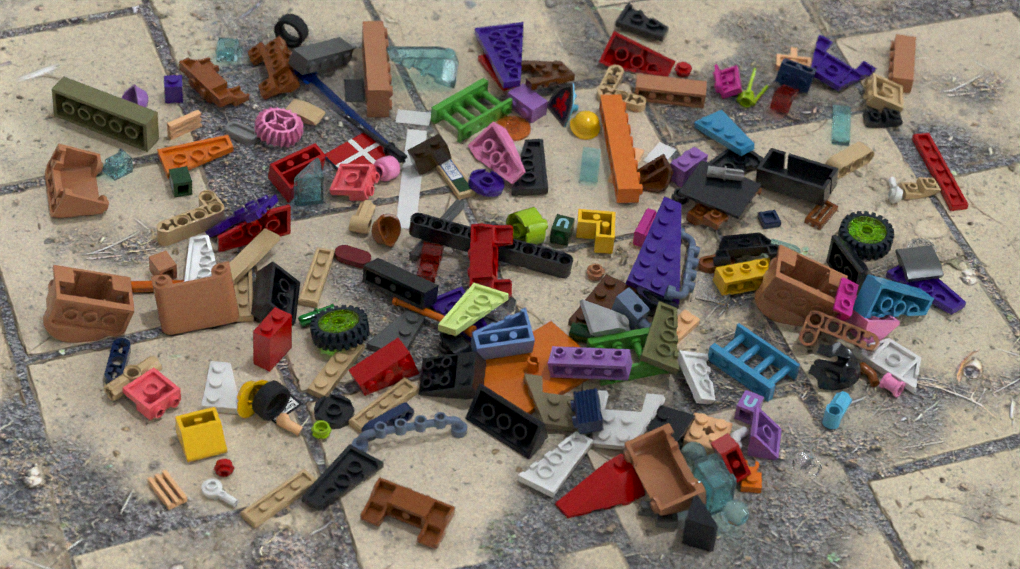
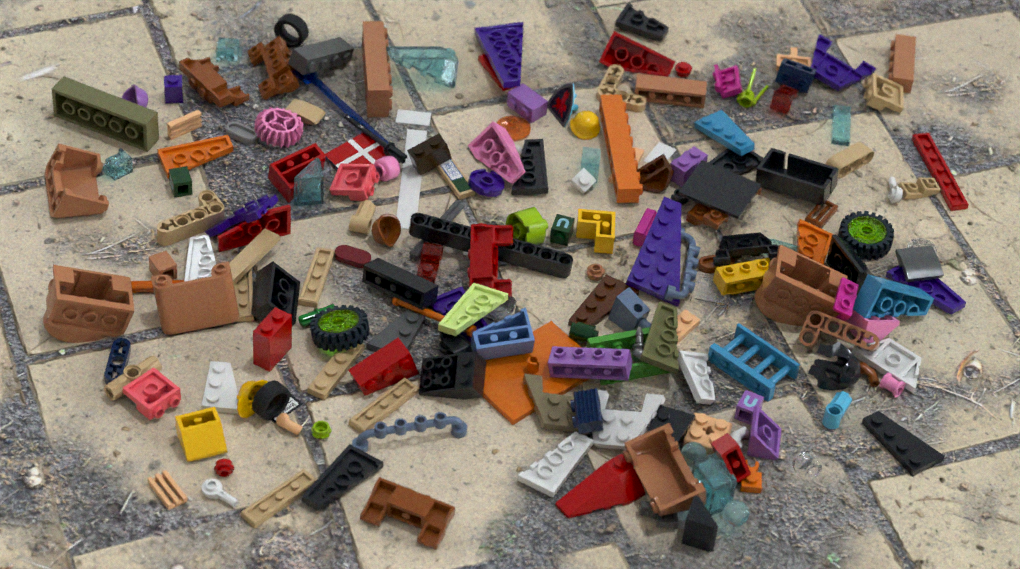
black tile [314,394,354,429] -> none
black sticker [344,79,365,102] -> none
dark blue beam [361,402,414,441] -> none
bright green fence [431,78,513,143] -> none
black slope [465,384,548,459] -> none
reddish brown wing [521,60,575,90] -> none
light grey slope [579,299,630,337] -> none
black piece [636,287,679,317] -> none
light grey axle [707,165,744,181] -> none
dark blue tile [757,210,781,229] -> none
black slope [862,108,903,128] -> none
none -> white plate [570,168,597,194]
none -> flat silver bar [632,326,644,363]
none -> orange wing [797,219,834,264]
none -> black wing [862,411,945,477]

